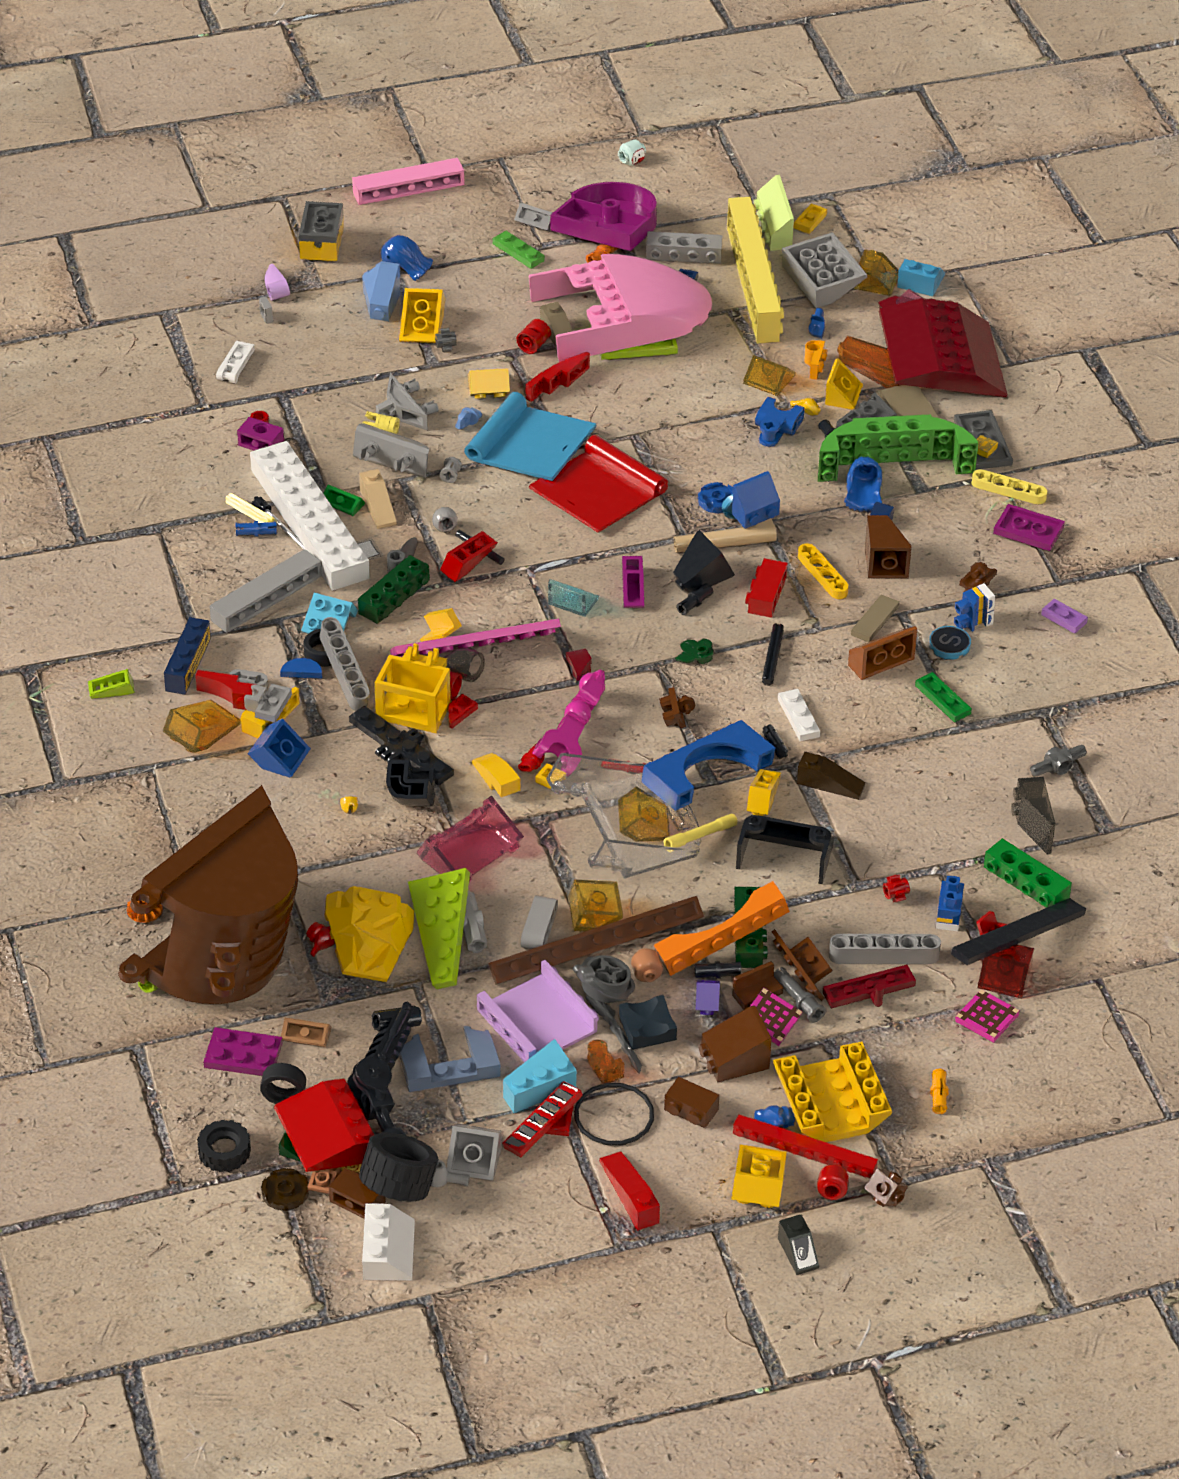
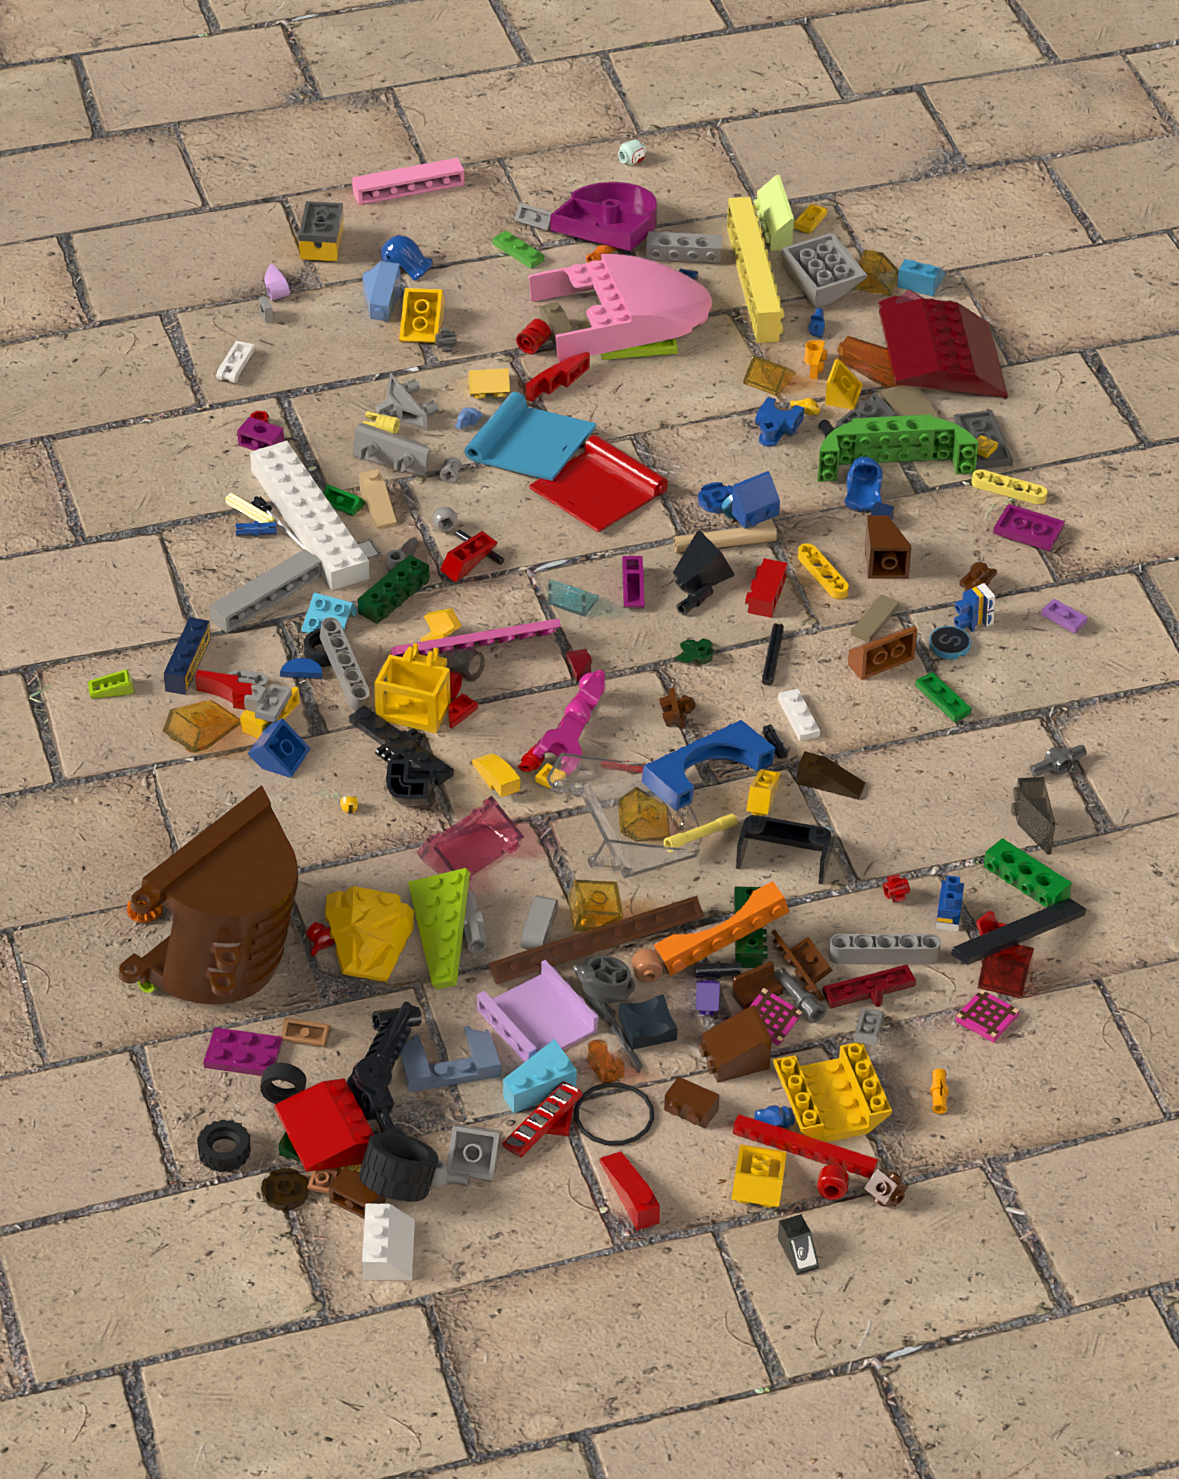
none -> light grey tile [853,1008,884,1046]

